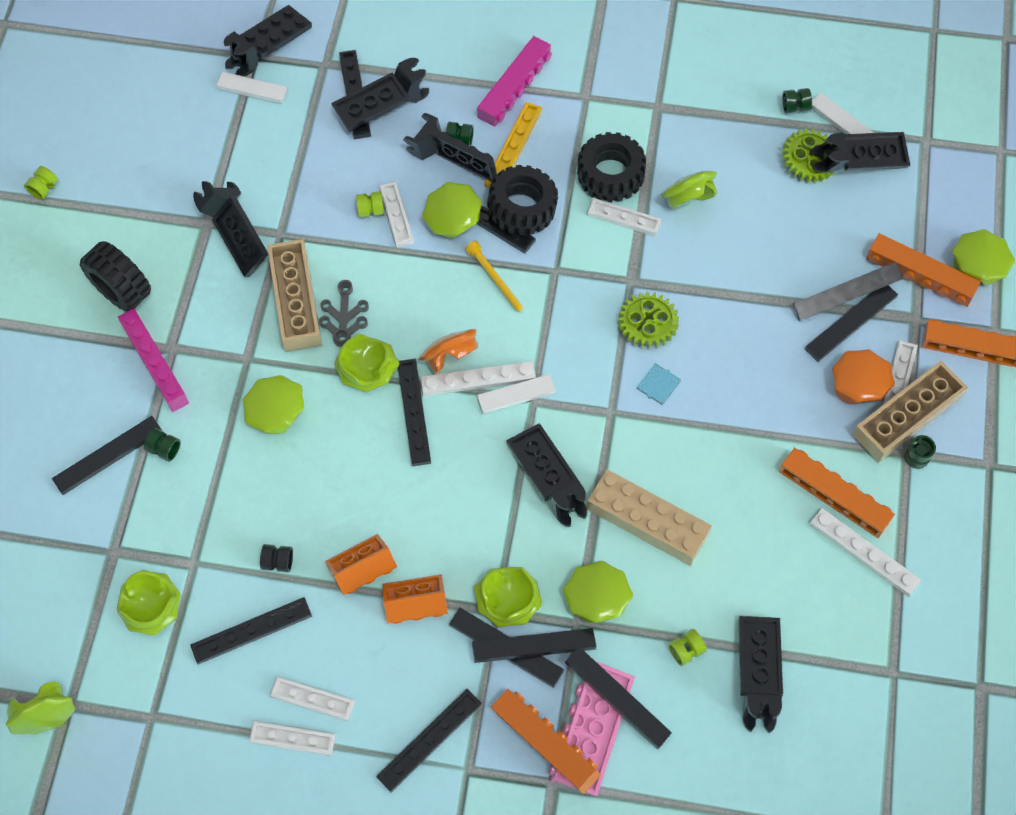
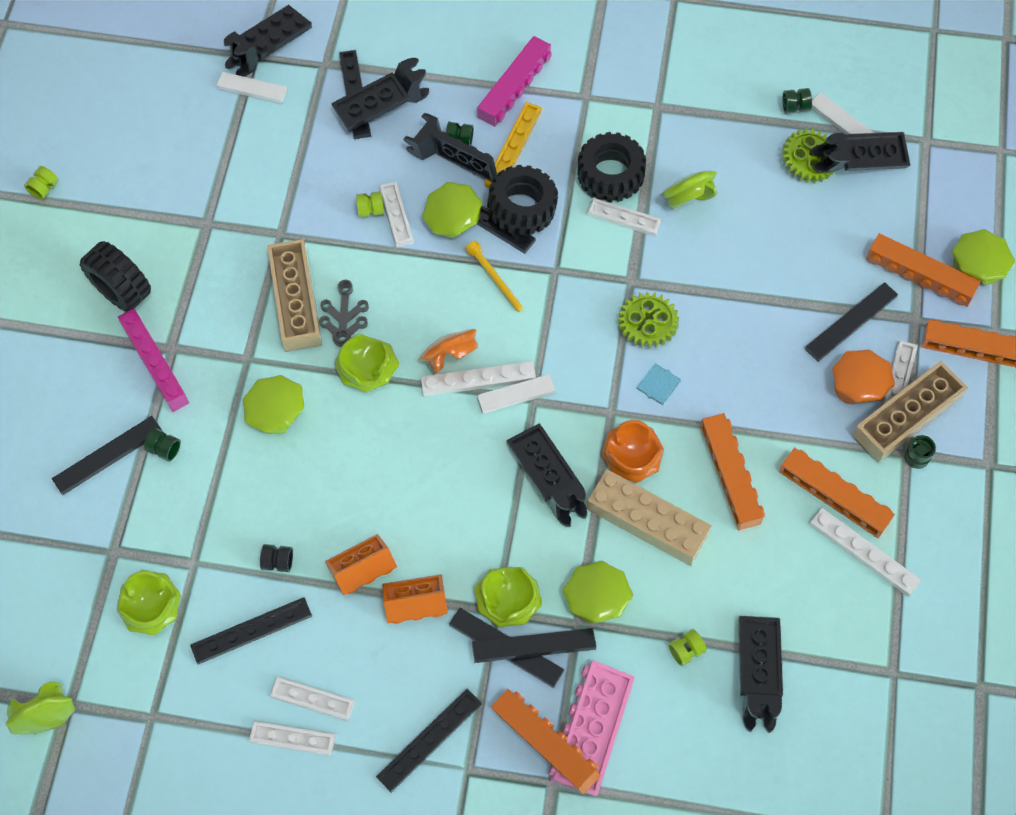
black hinge [193,181,269,277] -> none
black tile [398,358,431,467] -> none
black tile [564,646,672,749] -> none
tile [793,262,903,321] -> none
none -> orange piece [602,420,664,483]
none -> orange brick [700,413,765,531]

